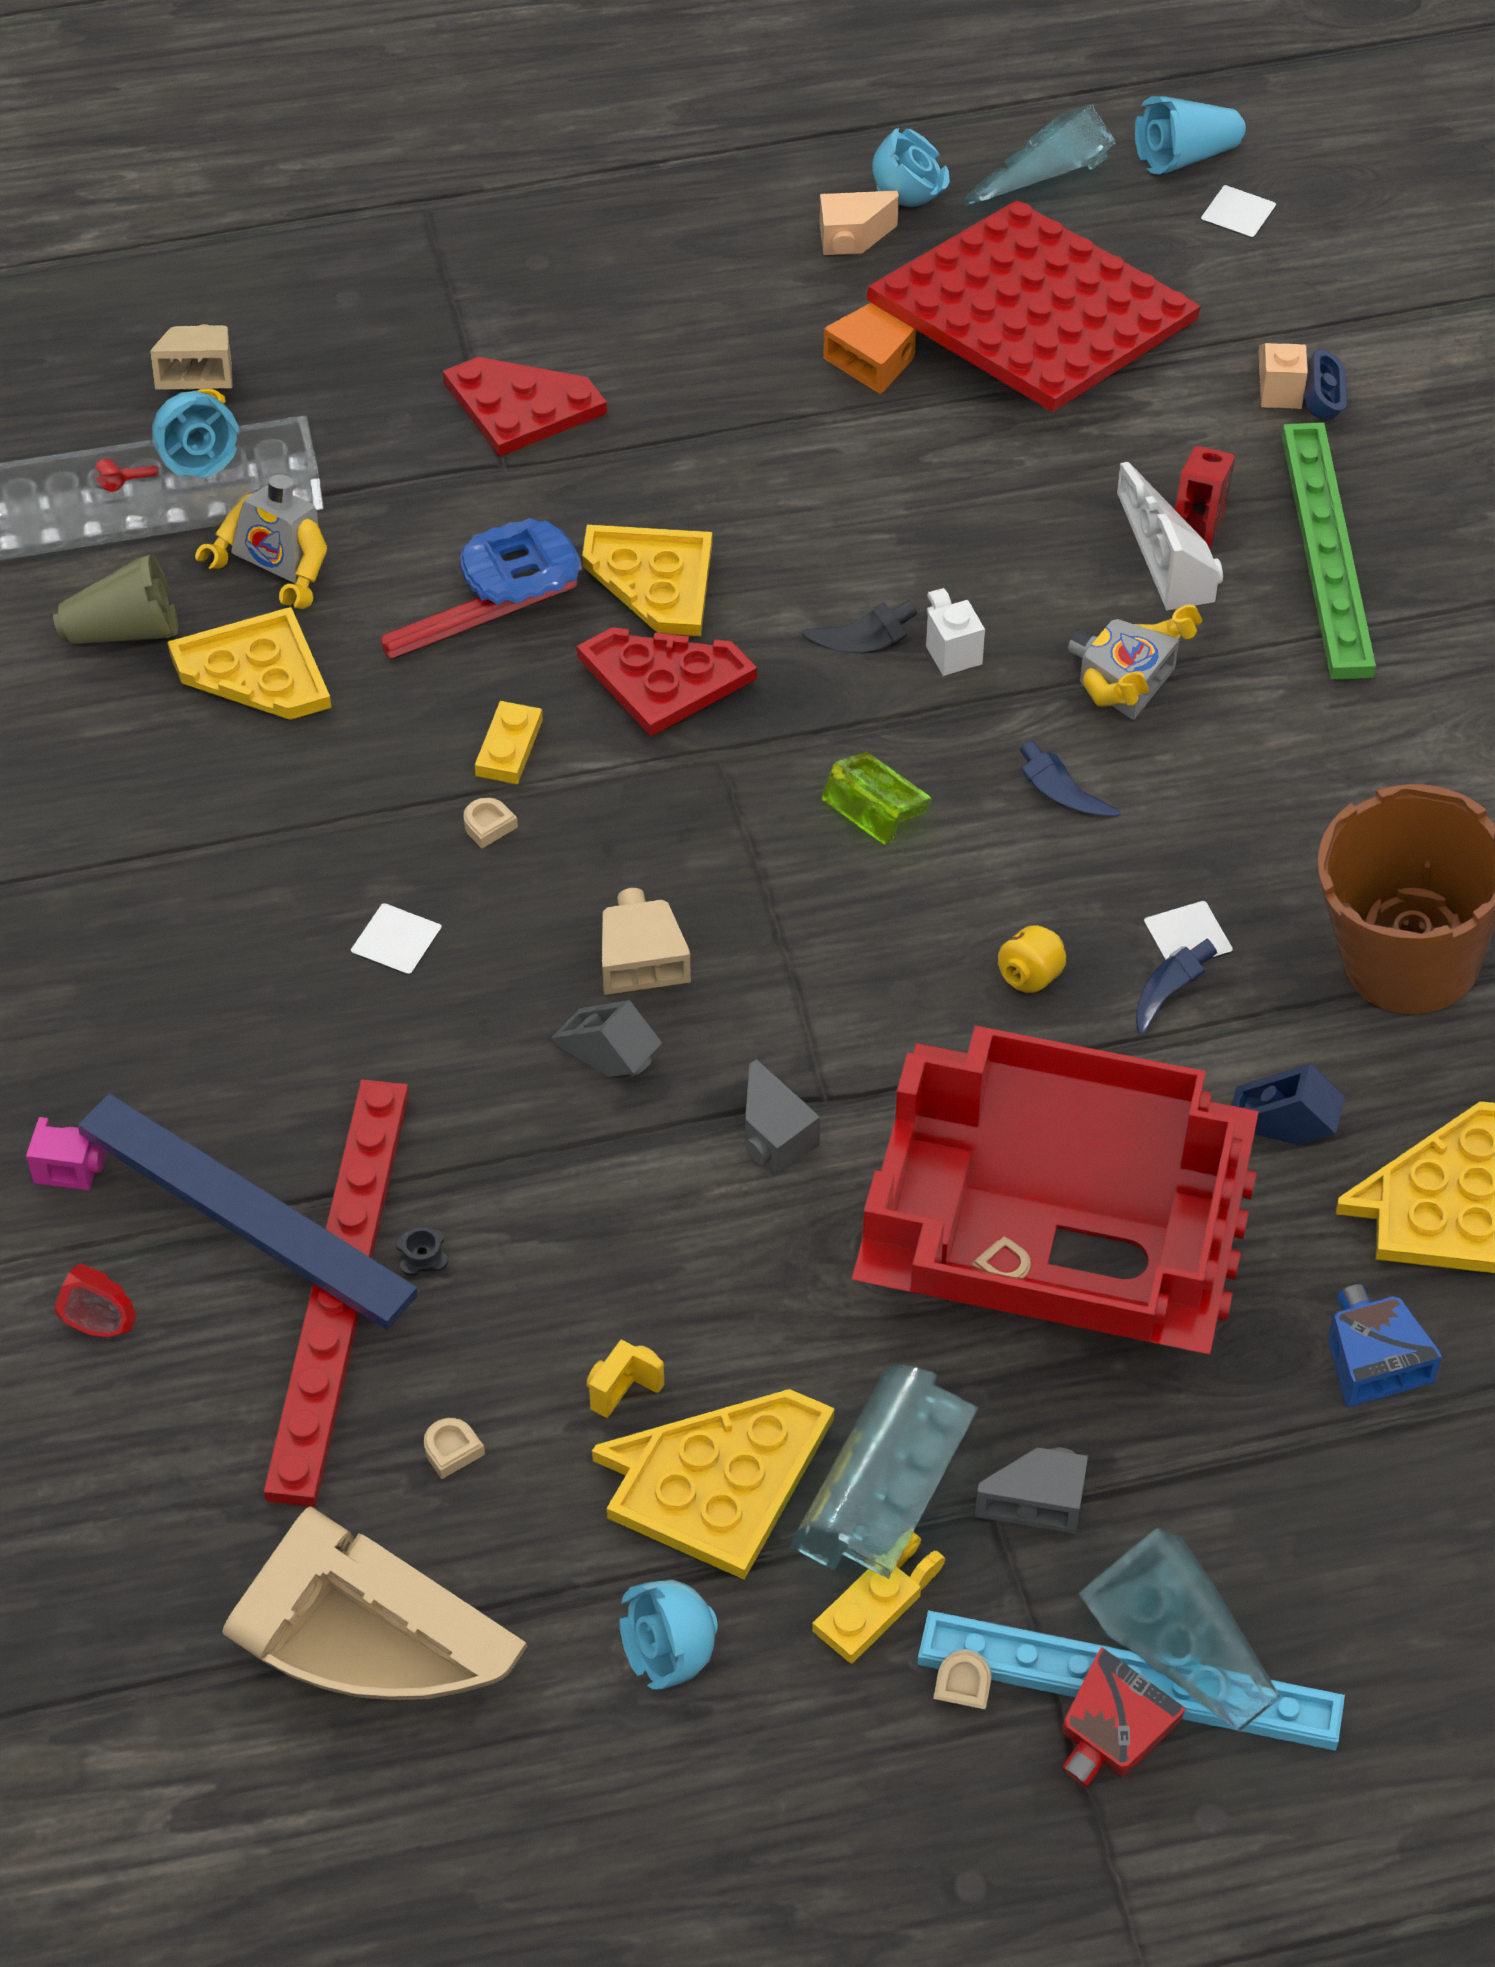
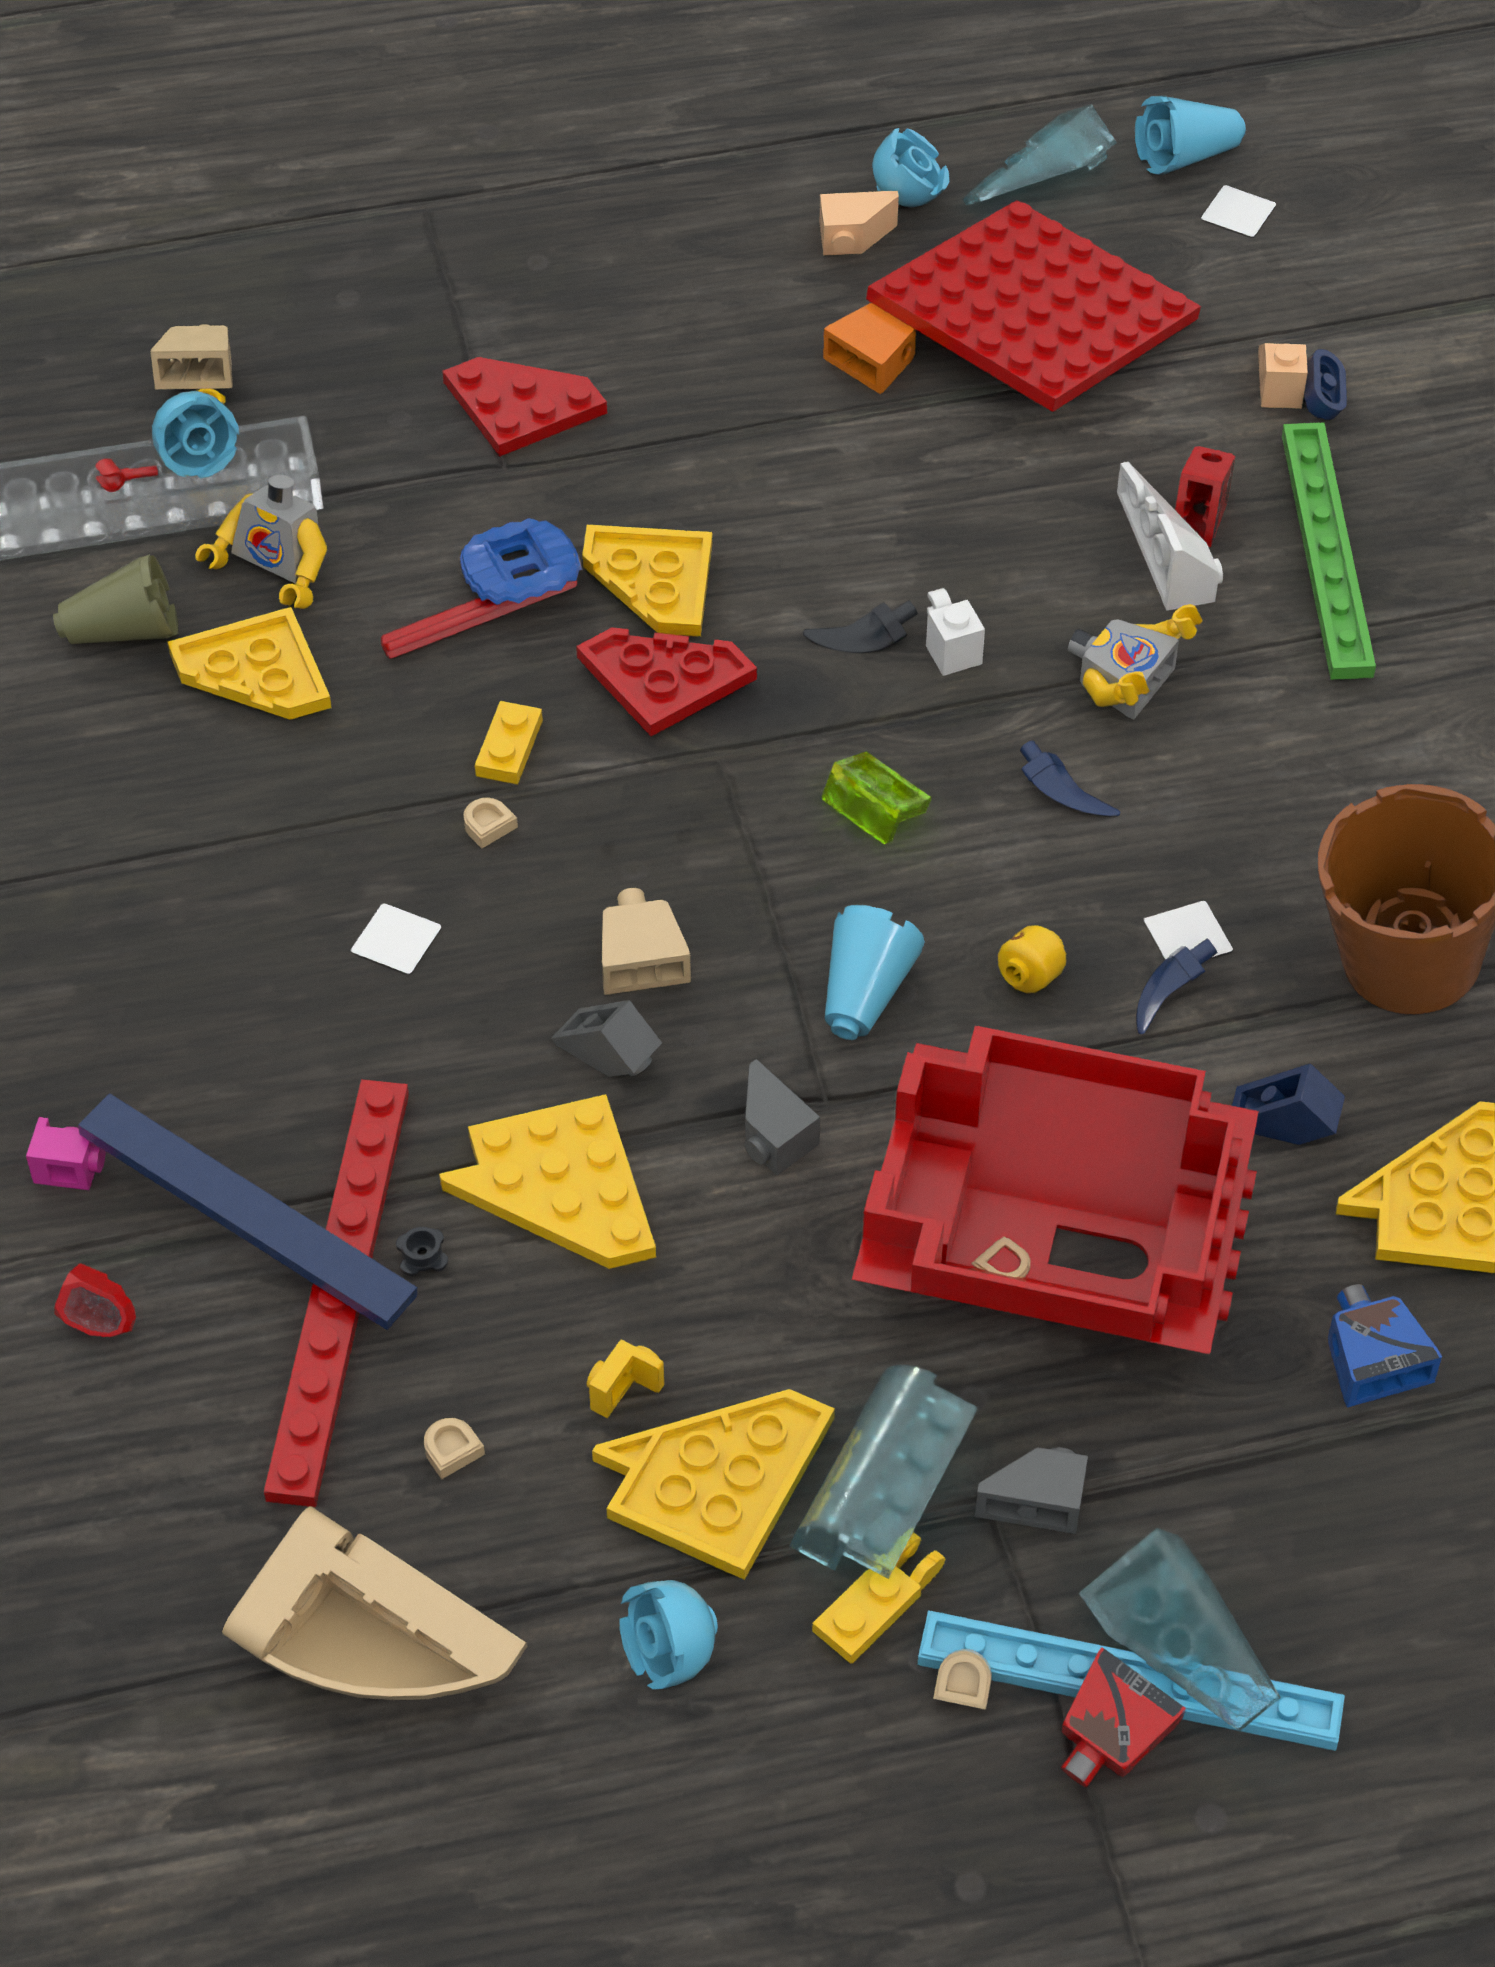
none -> yellow wing [439,1094,656,1269]
none -> medium azure cone [825,905,925,1040]

